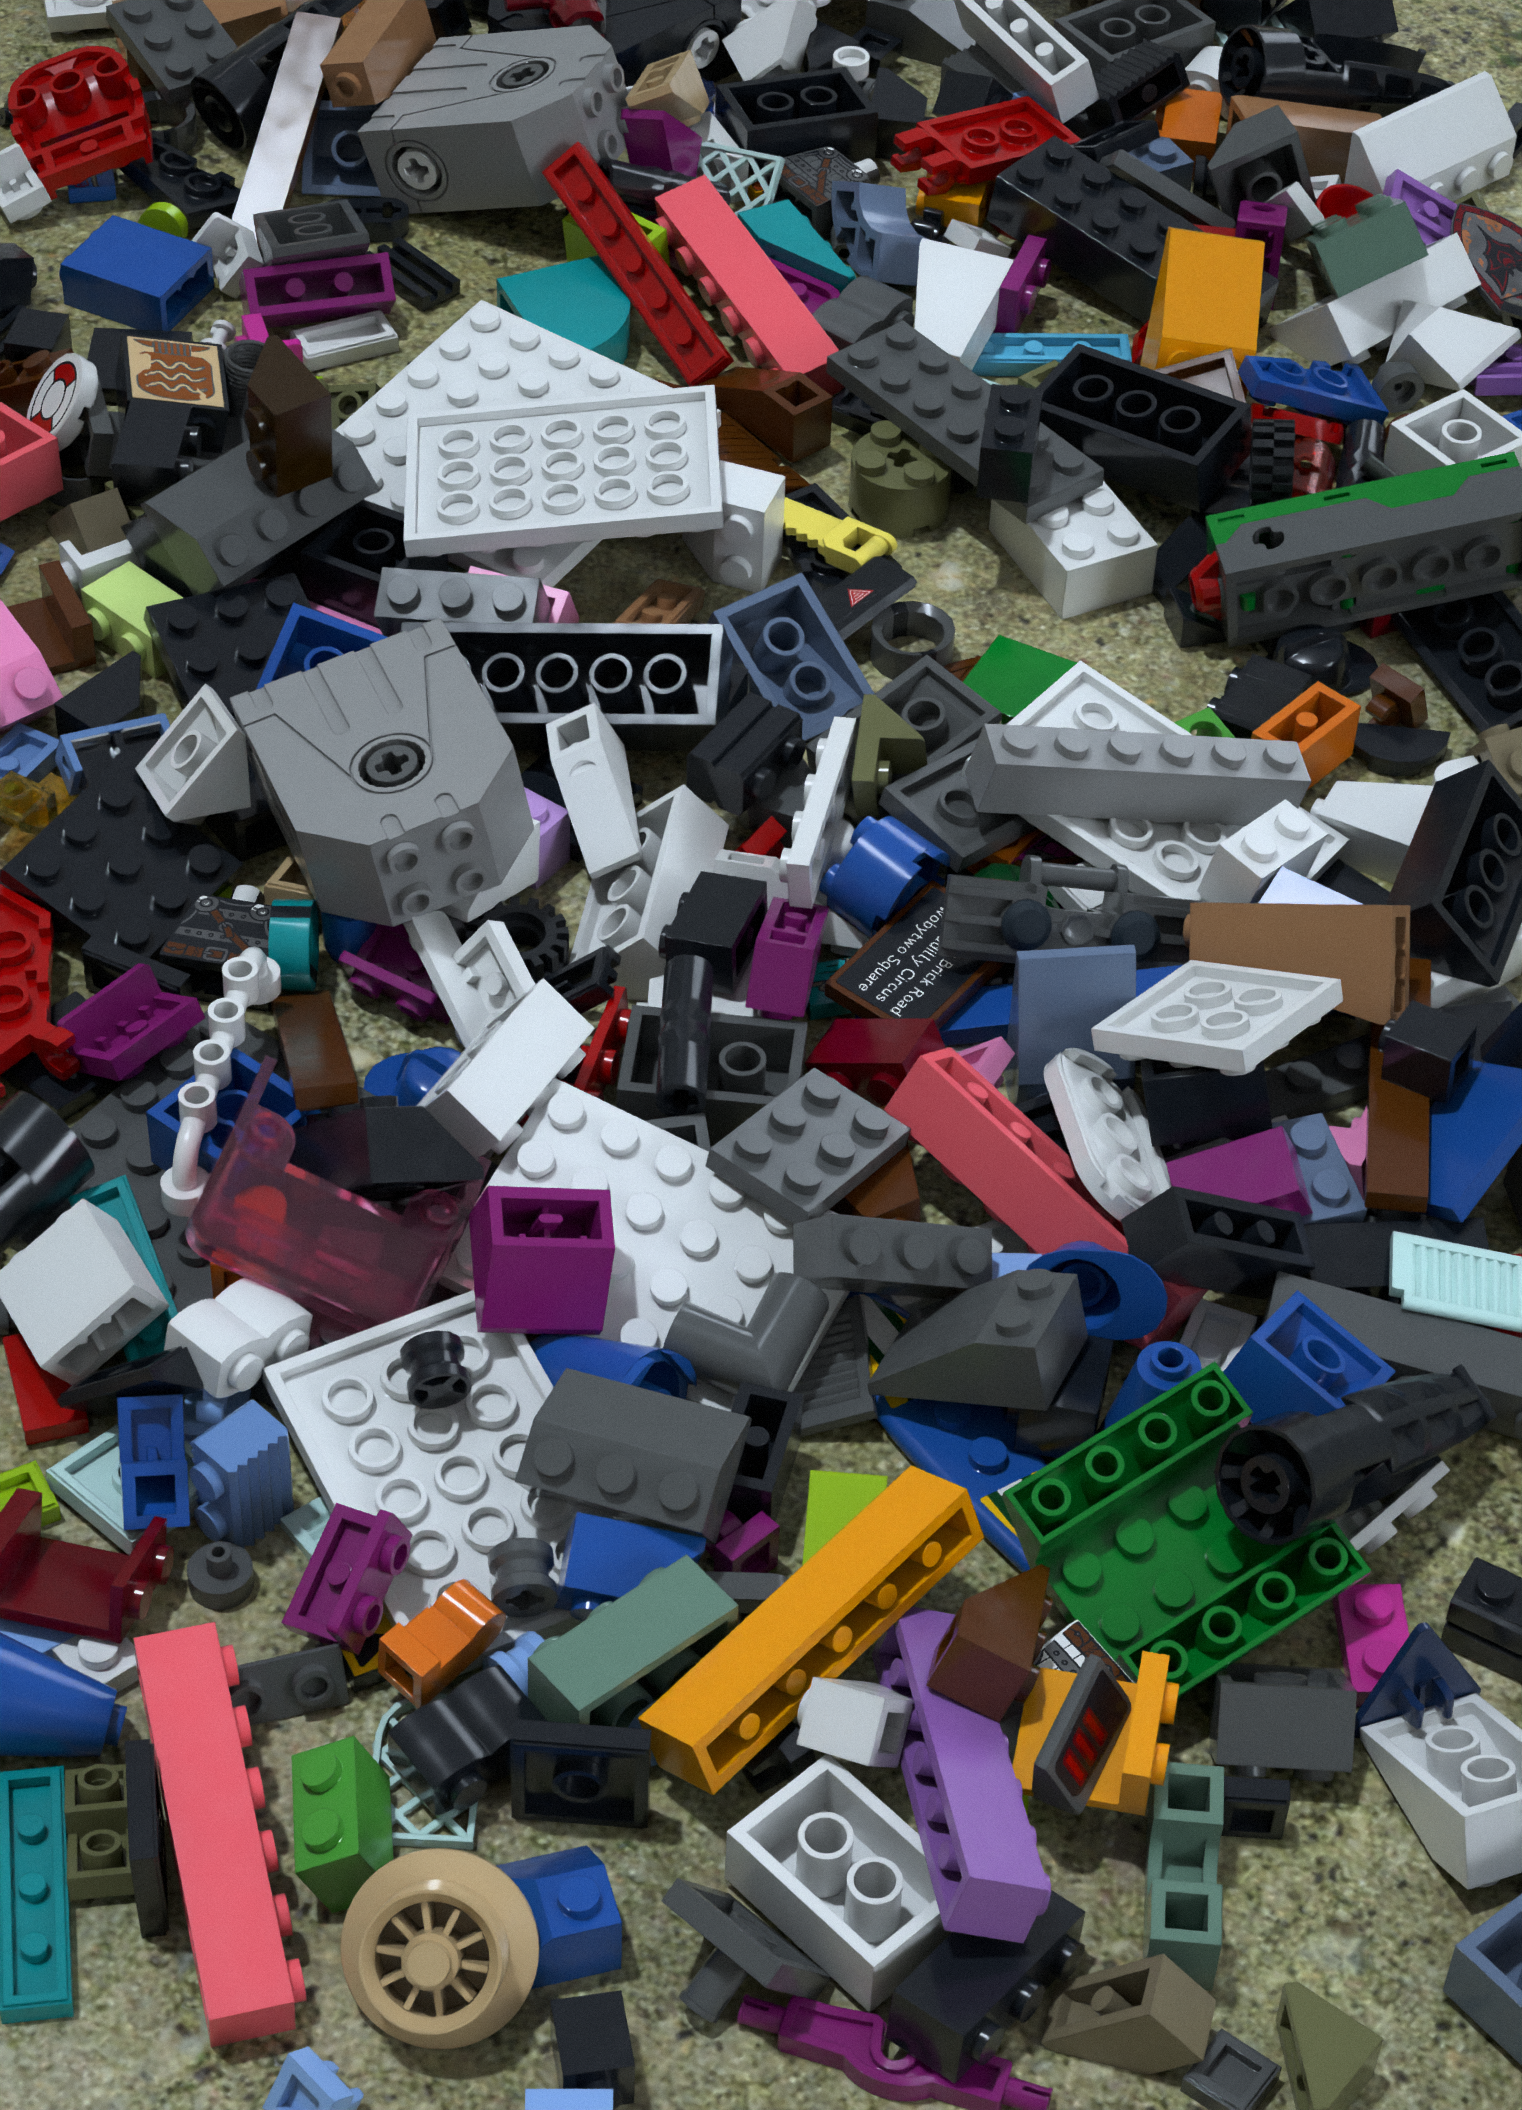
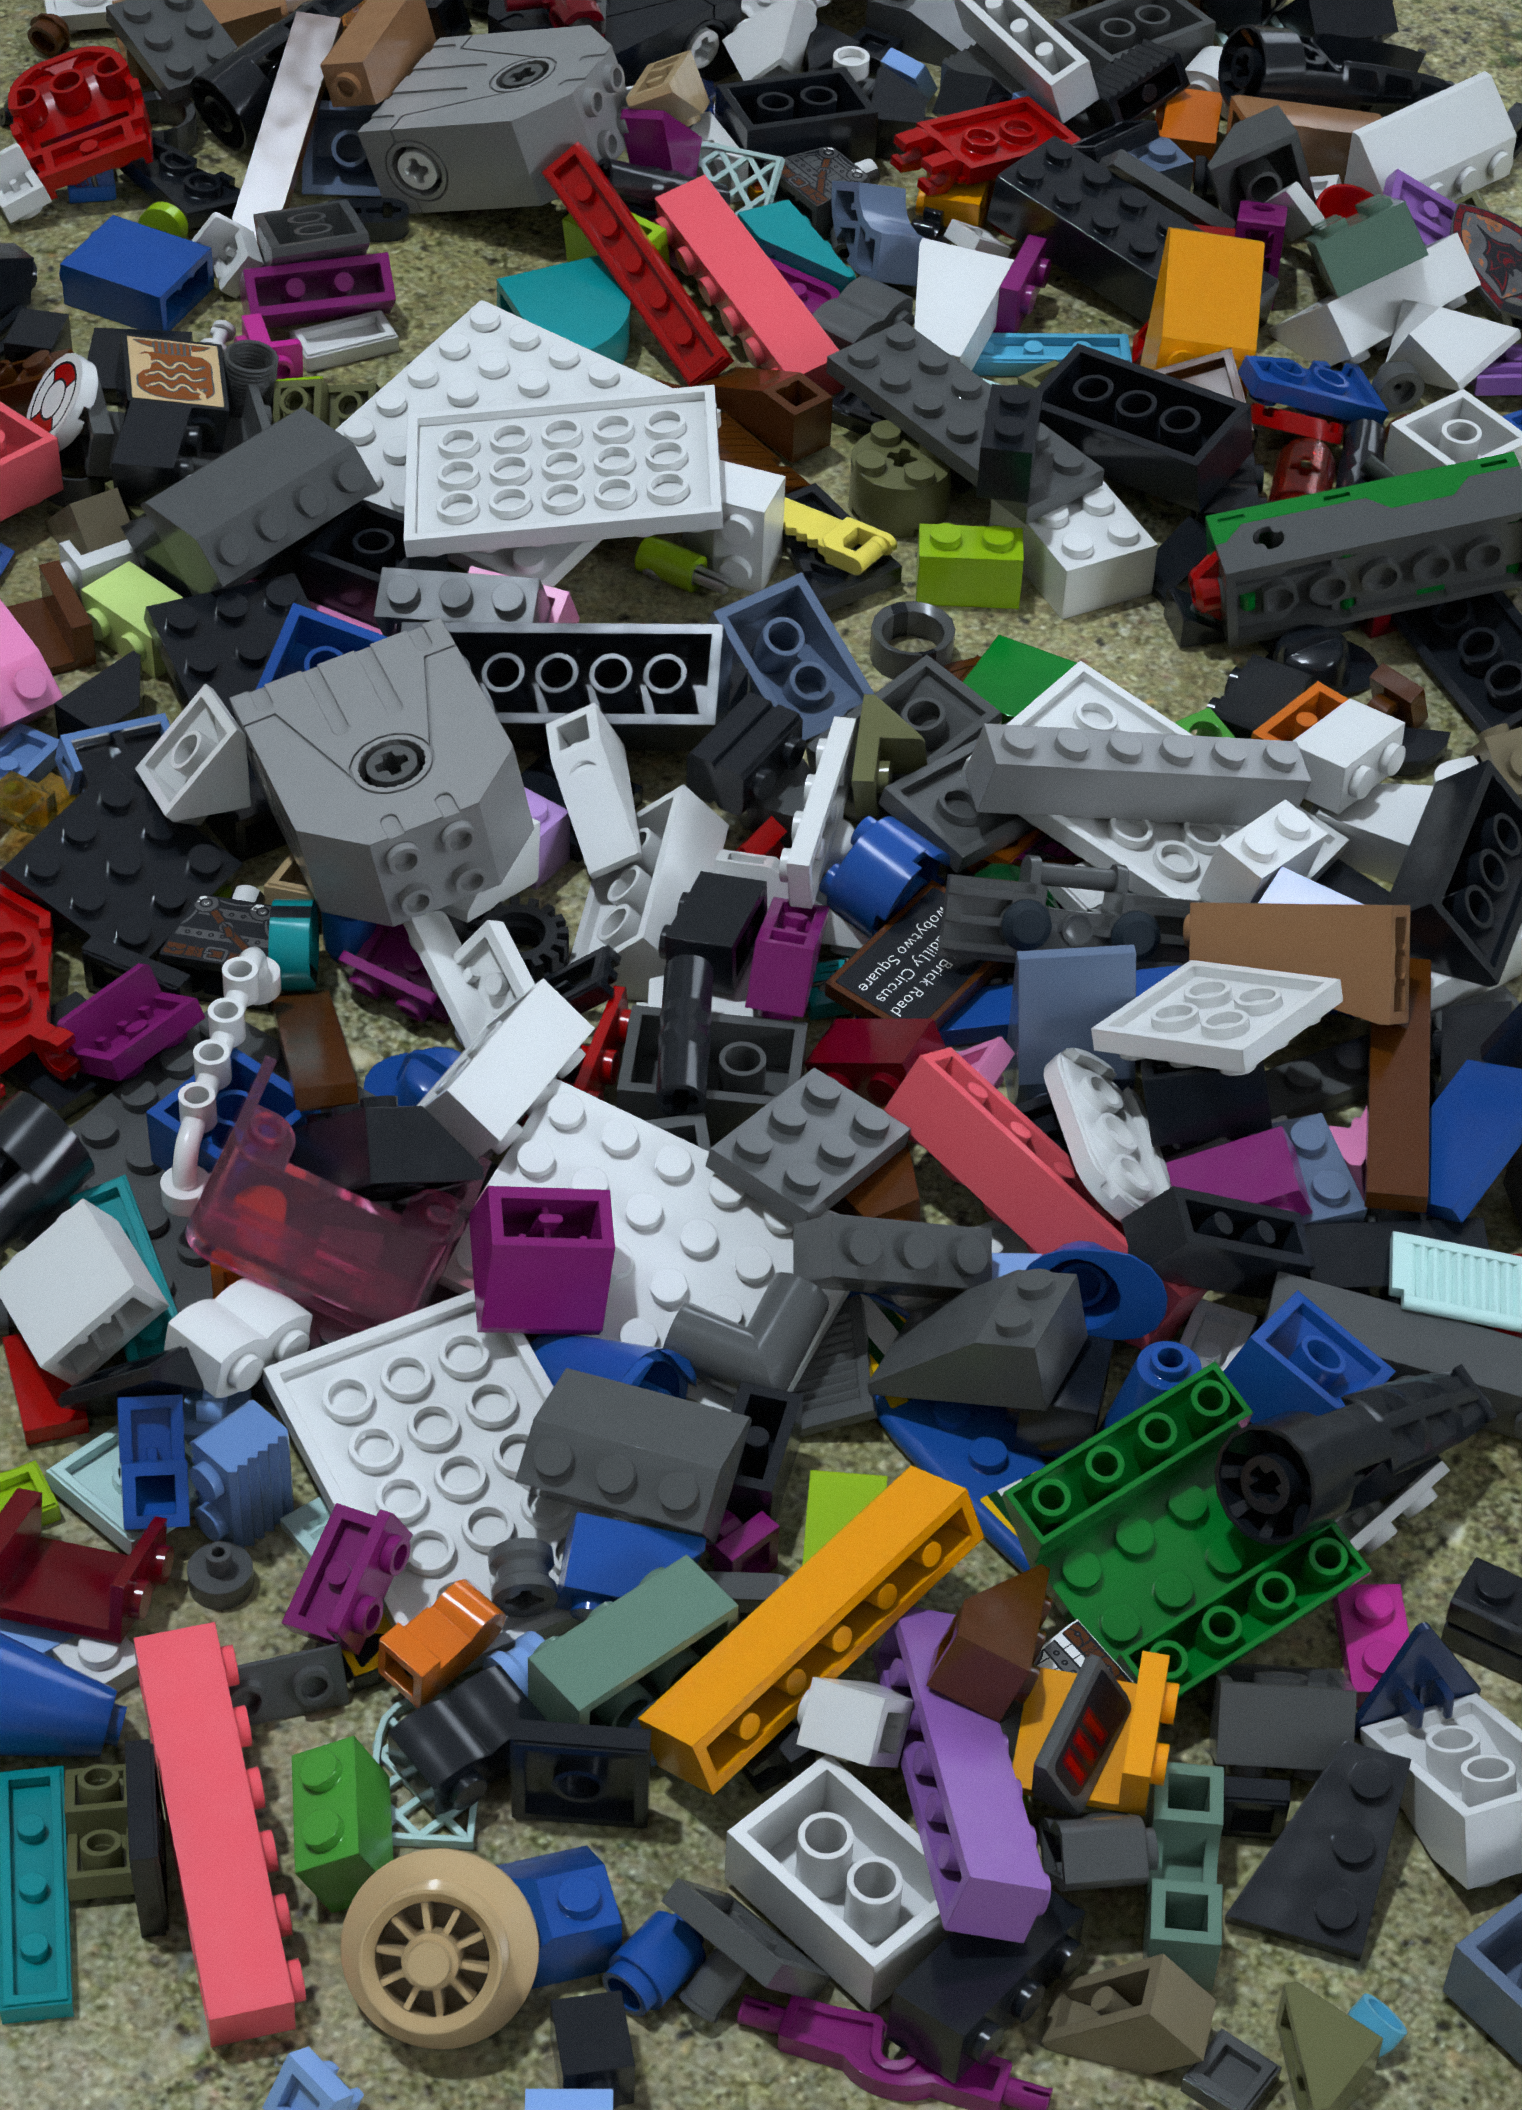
dark brown slope [244,334,333,498] -> none
black tile [366,236,460,312] -> none
black wheel [400,1330,472,1409] -> none
medium nougat tile [613,579,705,624] -> none
black slope [818,556,917,641] -> none
black tyre [1249,419,1295,507] -> none
black brick [1378,1000,1478,1104] -> none
none -> reddish brown plate [27,13,70,56]
none -> blue brick [602,1911,706,2017]
none -> lime piece [635,535,731,595]
none -> light blue tile [881,47,938,103]
none -> lime brick [916,523,1024,609]
none -> dark grey brick [1039,1811,1159,1892]
none -> black wing [1225,1740,1412,1962]
none -> white brick [1293,698,1406,814]
none -> medium azure hinge [1347,1993,1407,2057]

